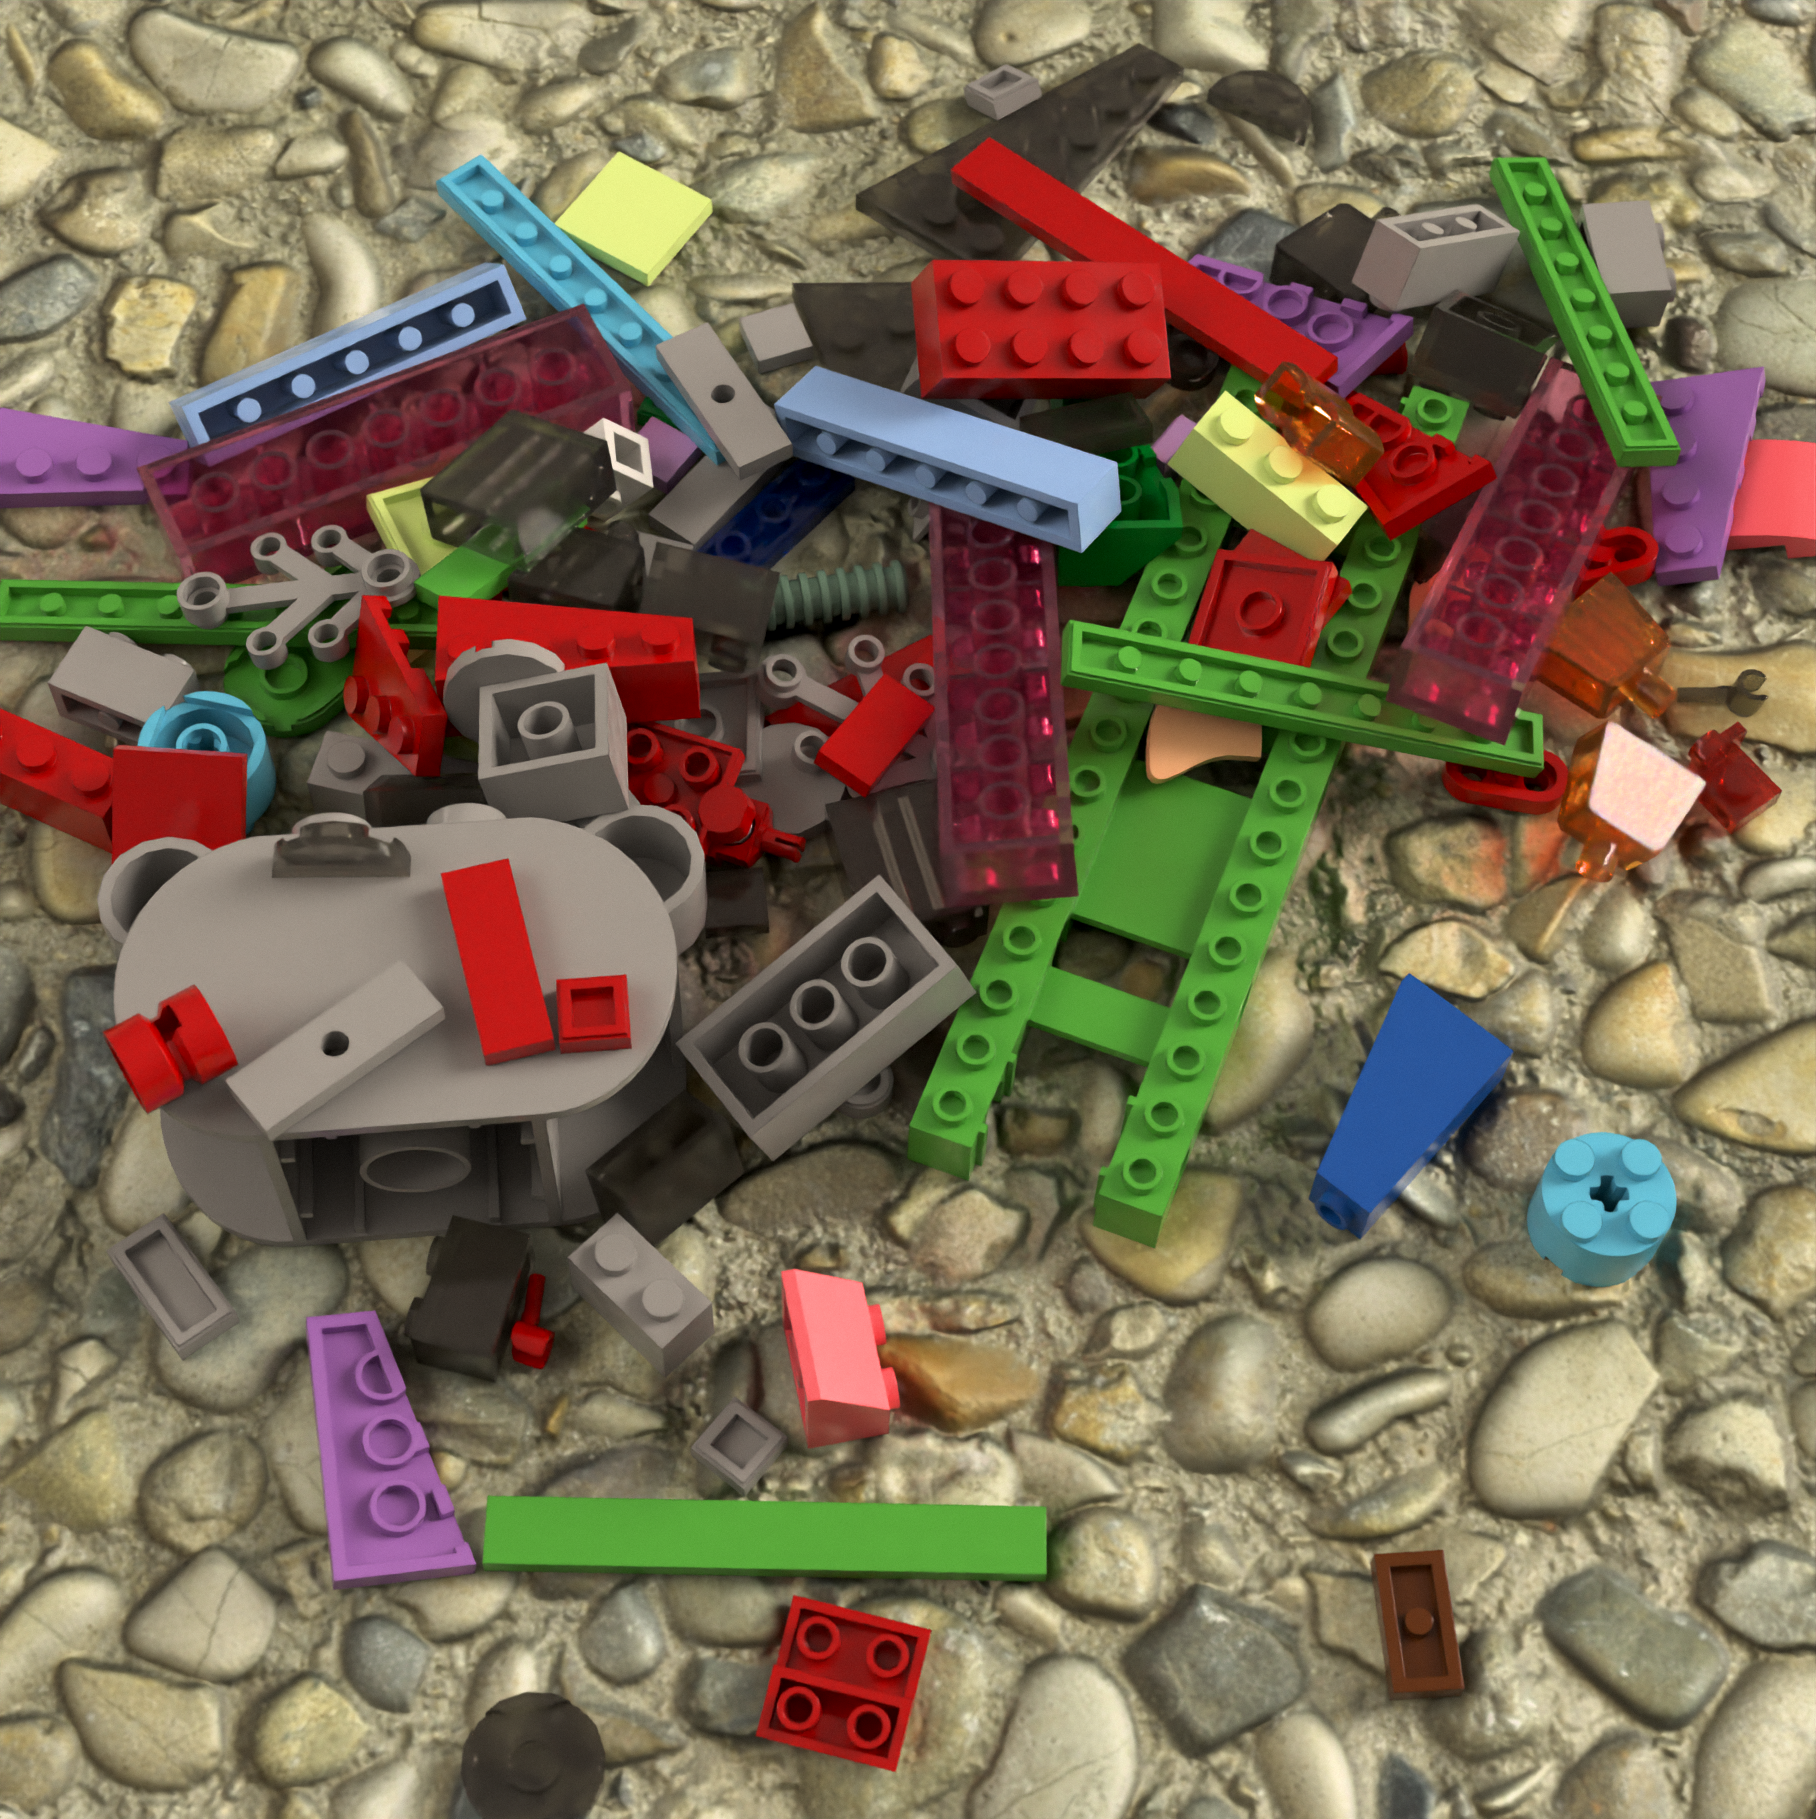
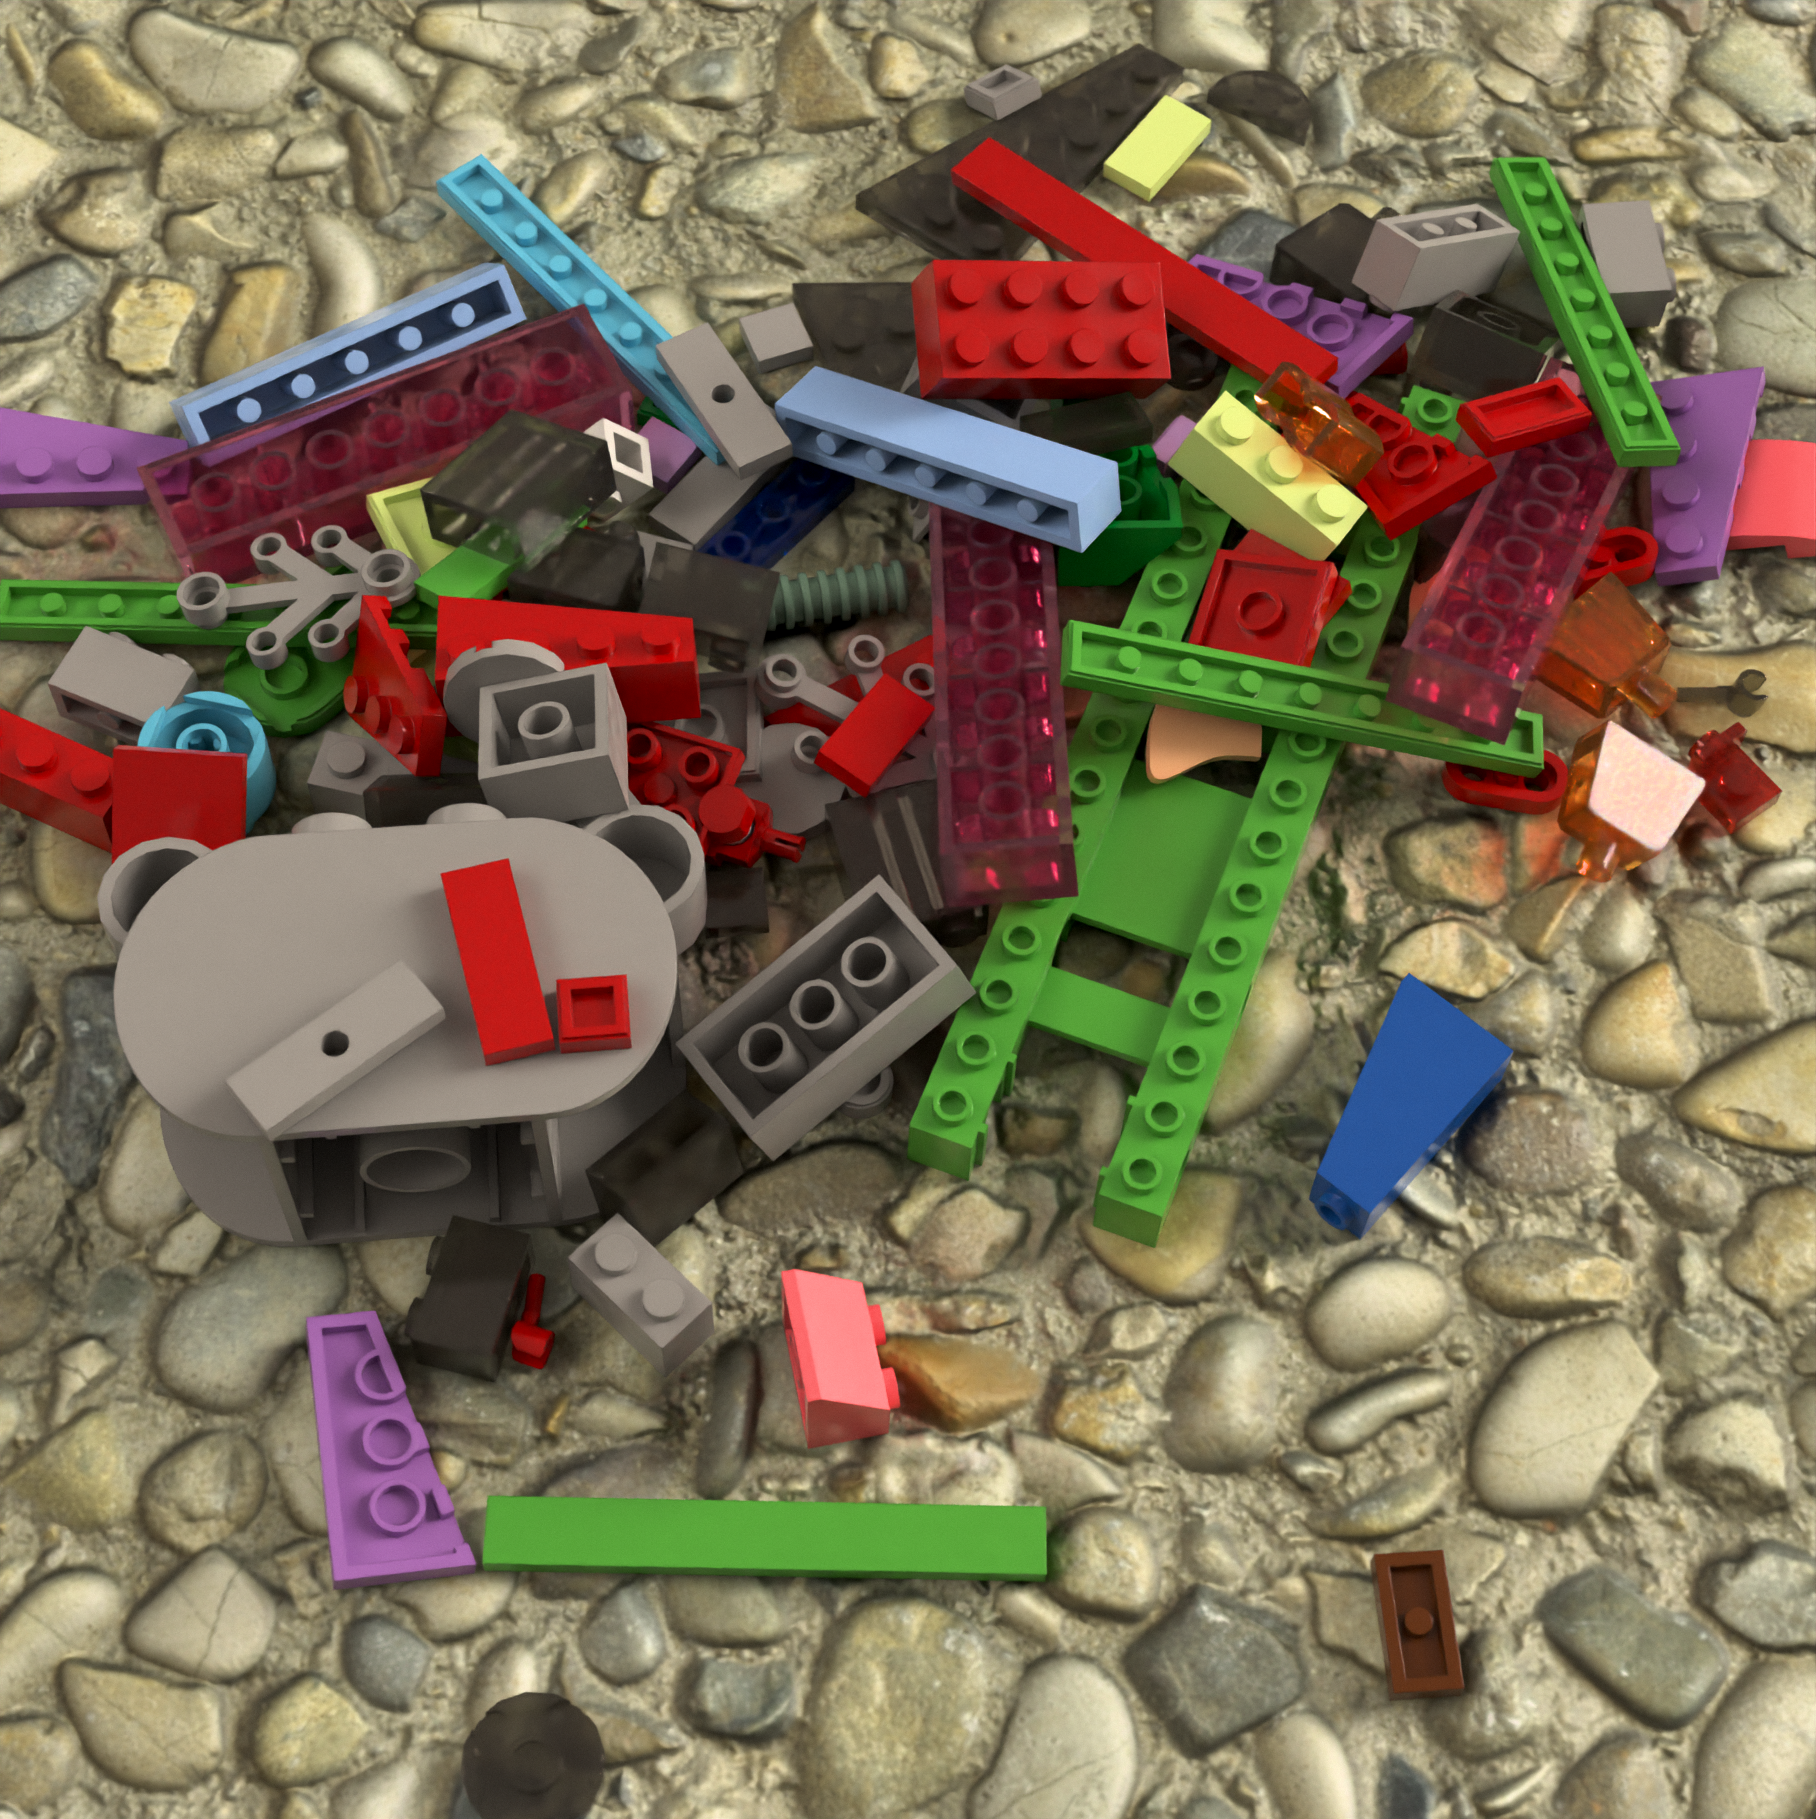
red wheel [103,984,238,1114] -> none
light grey tile [106,1213,240,1360] -> none
clear smoke tile [272,821,411,878] -> none
yellowish green tile [554,151,712,287] -> none
light grey tile [691,1397,788,1497] -> none
red slope [755,1595,932,1772] -> none
medium azure brick [1527,1132,1677,1287] -> none
none -> yellowish green tile [1103,95,1212,202]
none -> red tile [1455,377,1592,458]

